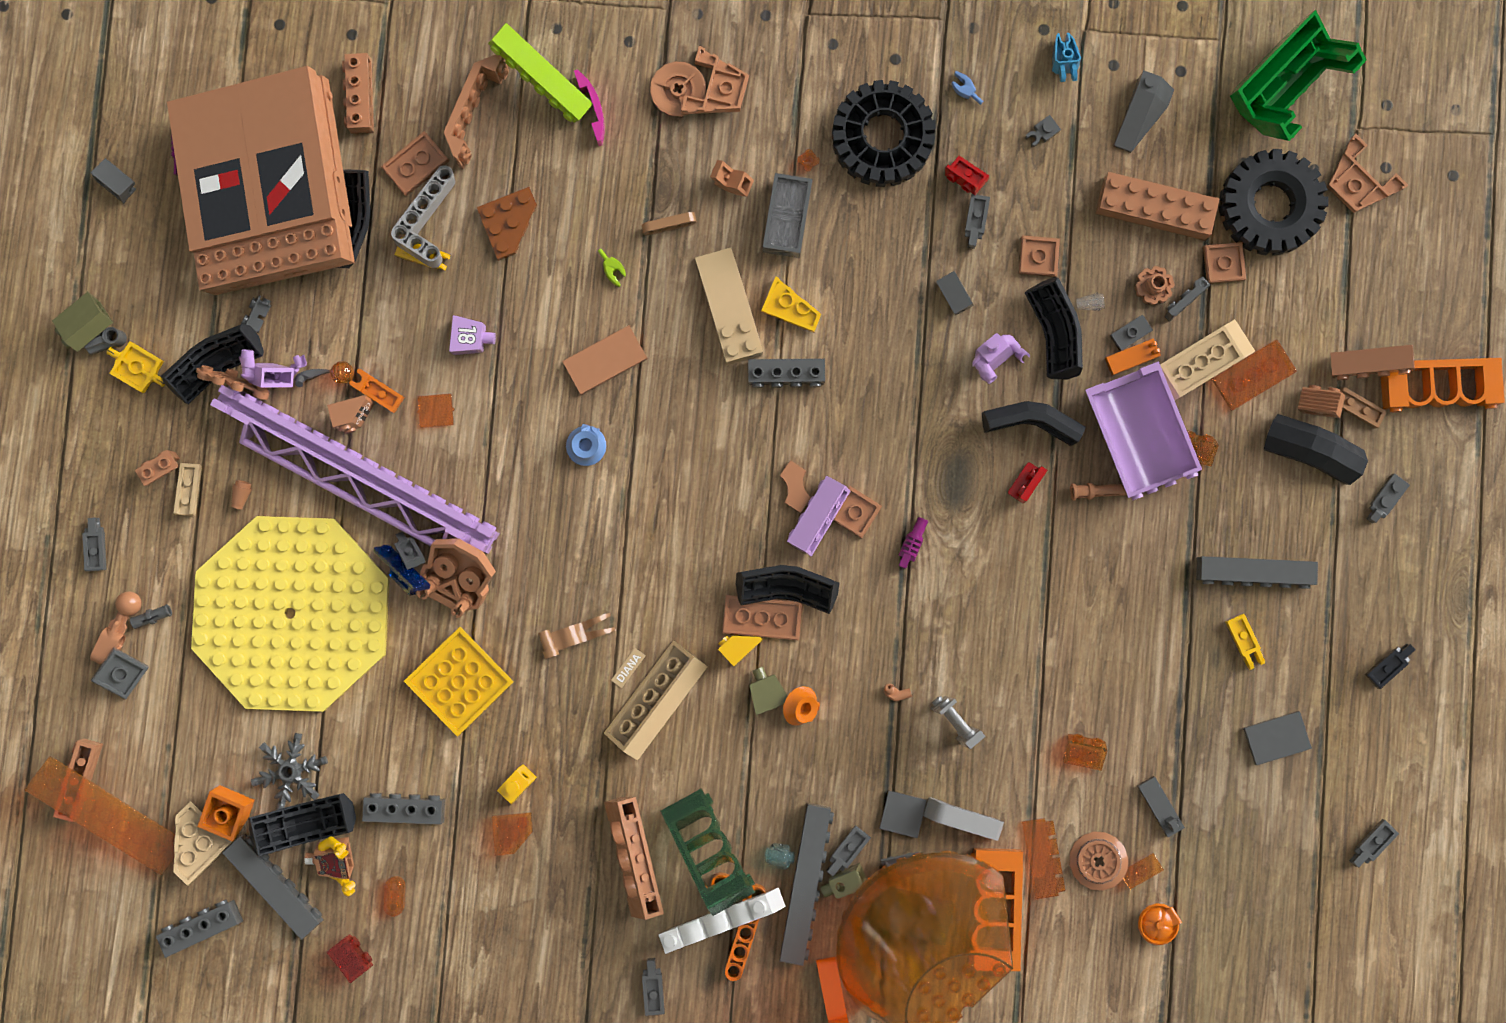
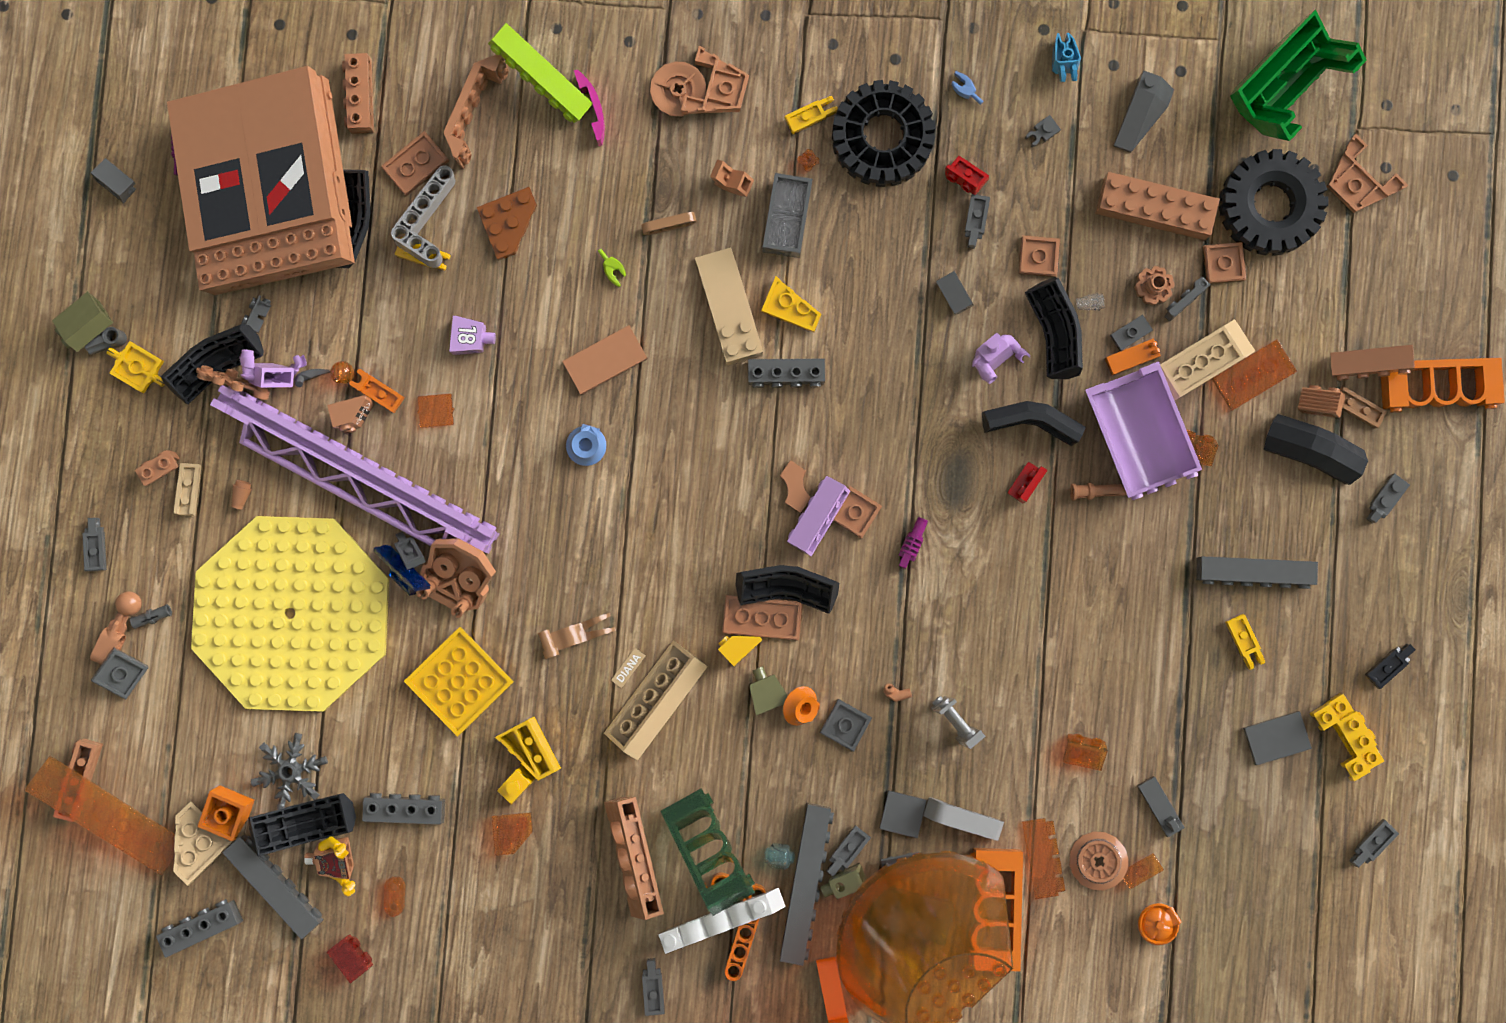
none -> yellow wedge [495,717,561,781]
none -> yellow hinge [784,96,838,135]
none -> dark grey tile [820,699,872,752]
none -> yellow bracket [1309,693,1384,782]

